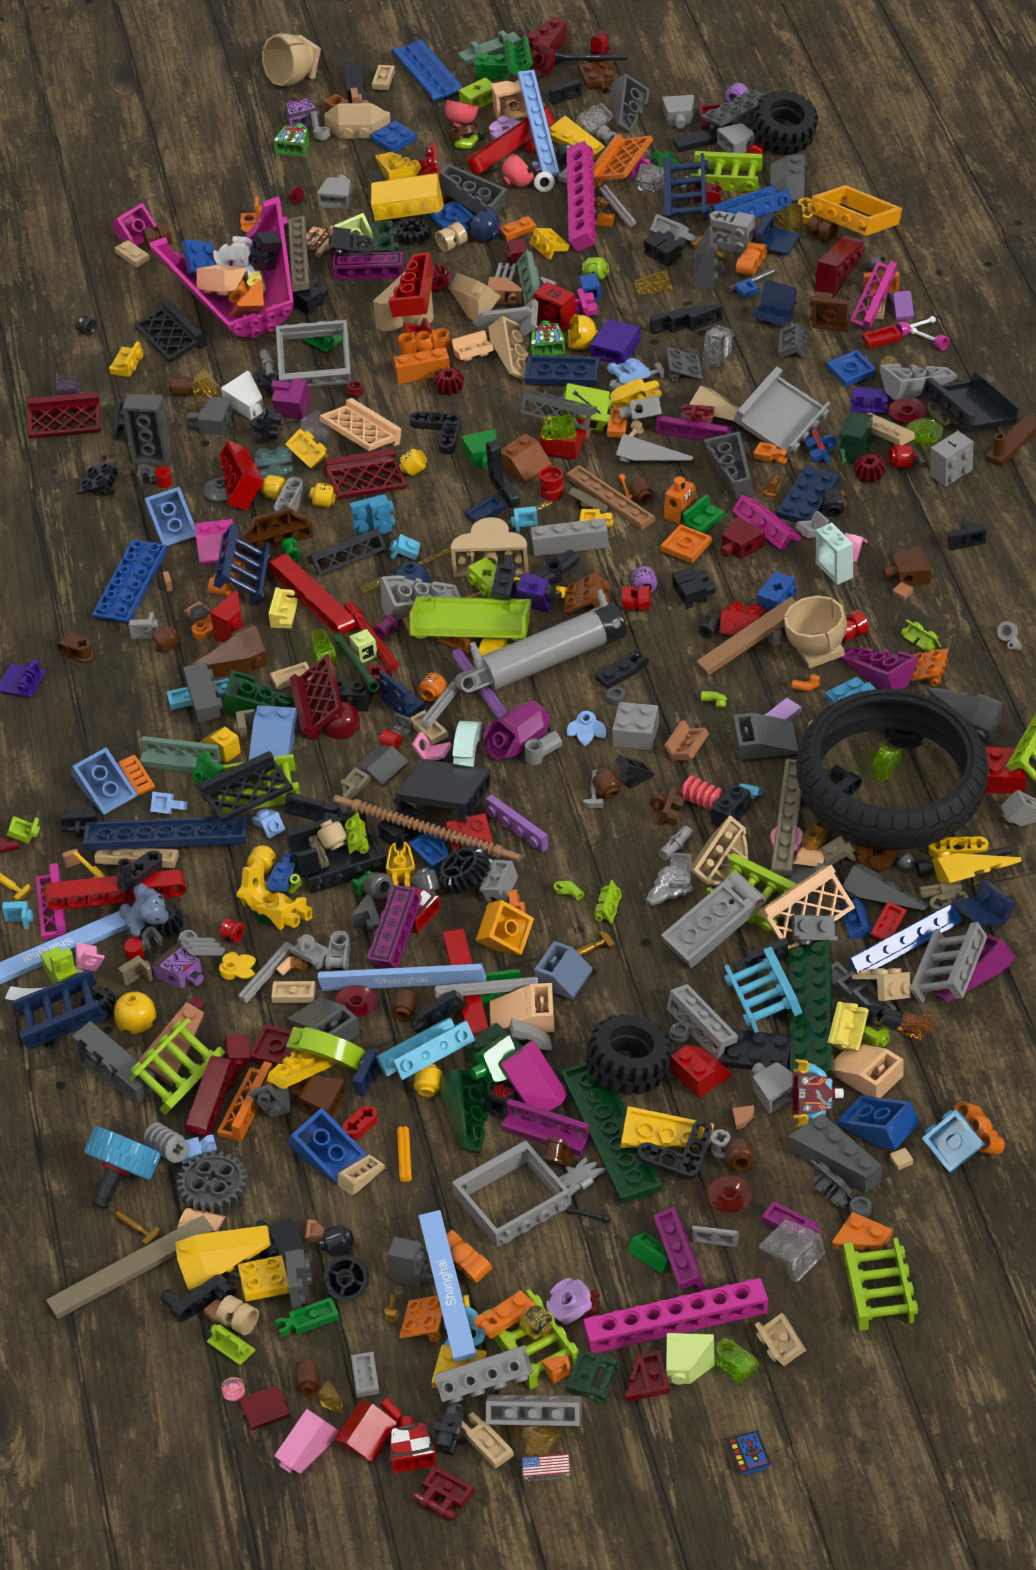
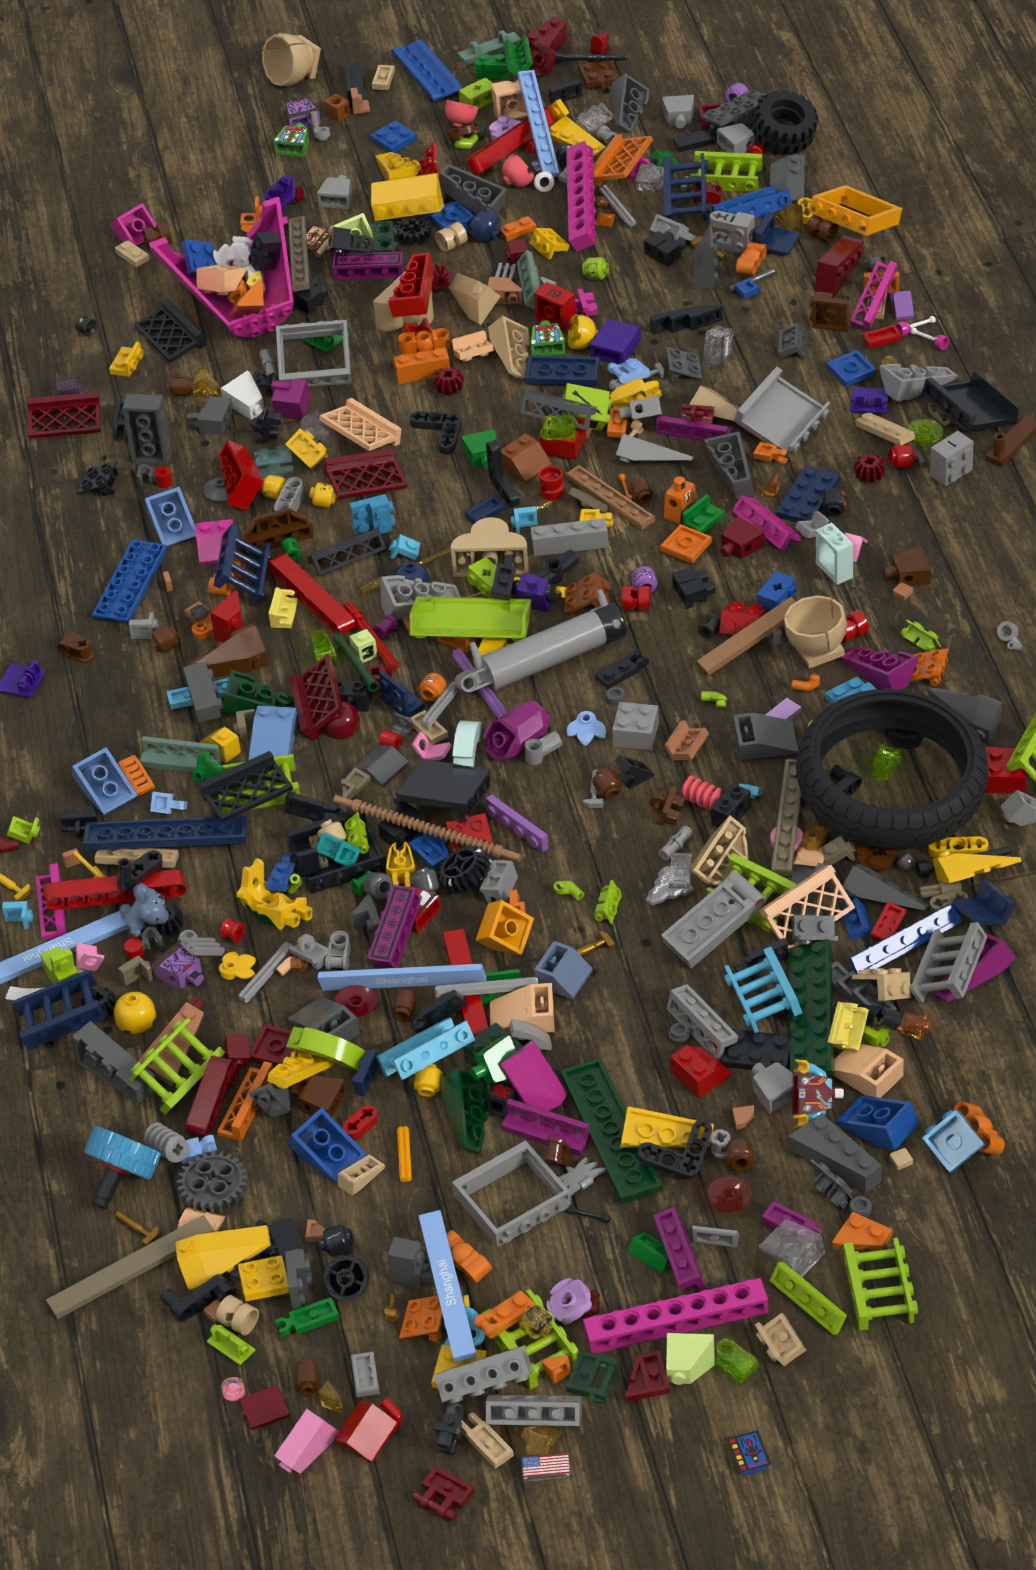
yellow head [247,846,276,875] -> none
light blue bracket [251,809,285,838] -> none
tan tile [270,662,312,690] -> none
tan plate [271,981,316,1003] -> none
tan wedge [324,103,391,139] -> none
dark red plate [346,381,364,397] -> none
torso [390,1416,437,1474] -> none
yellow head [399,449,427,476] -> none
light grey piece [473,298,538,336] -> none
blue brick [579,273,601,301] -> none
black tyre [586,1014,672,1095] -> none
clear yellow slope [634,270,673,294] -> none
dark blue bracket [751,280,797,327] -> none
blue hips [804,429,837,463] -> none
clear green brick [838,411,873,464] -> none
dark red dish [889,398,926,423] -> none
black slope [947,519,986,551] -> none
none -> dark purple hinge [264,175,295,211]
none -> teal slope [316,831,361,866]
none -> yellow bracket [548,99,570,122]
none -> lime tile [769,1261,847,1335]

